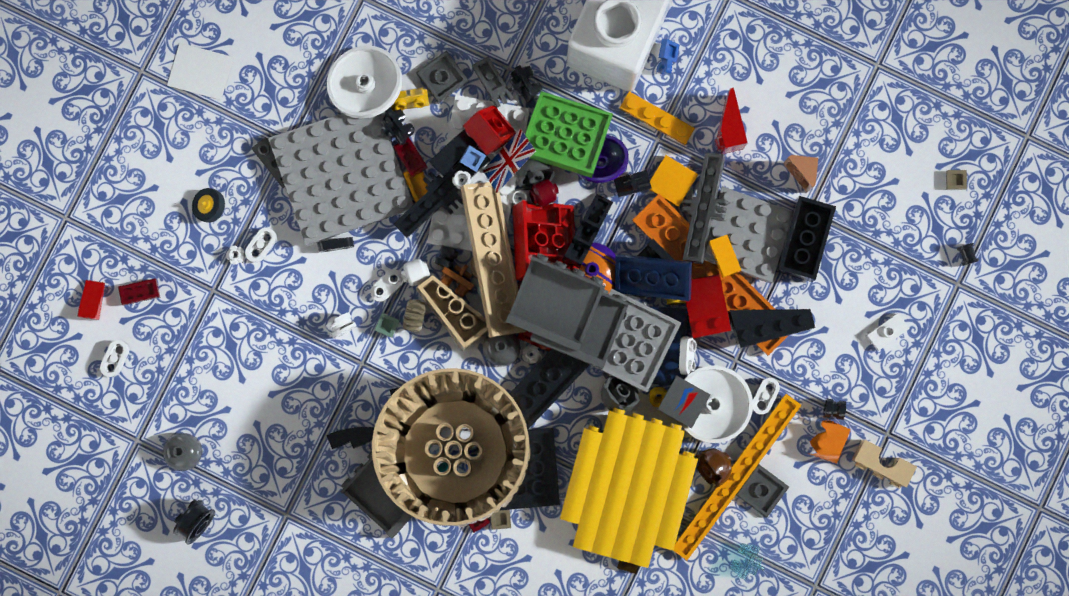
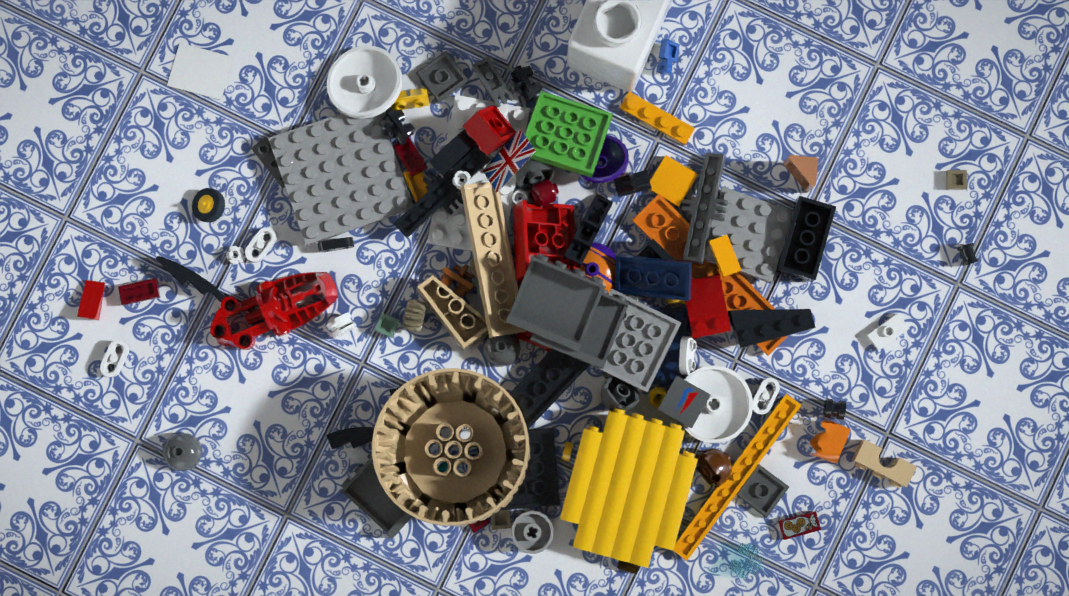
black wheel [173,499,215,545] -> none
white plate [370,269,404,302] -> none
white head [401,259,430,287] -> none
black wheel [434,245,459,270] -> none
medium blue plate [459,145,486,172] -> none
white plate [522,345,541,364] -> none
red slope [715,87,748,154] -> none
none -> black slope [156,256,227,302]
none -> red piece [210,272,338,350]
none -> light grey wheel [511,510,554,554]
none -> yellow tile [562,442,573,462]
none -> tile [778,511,821,540]

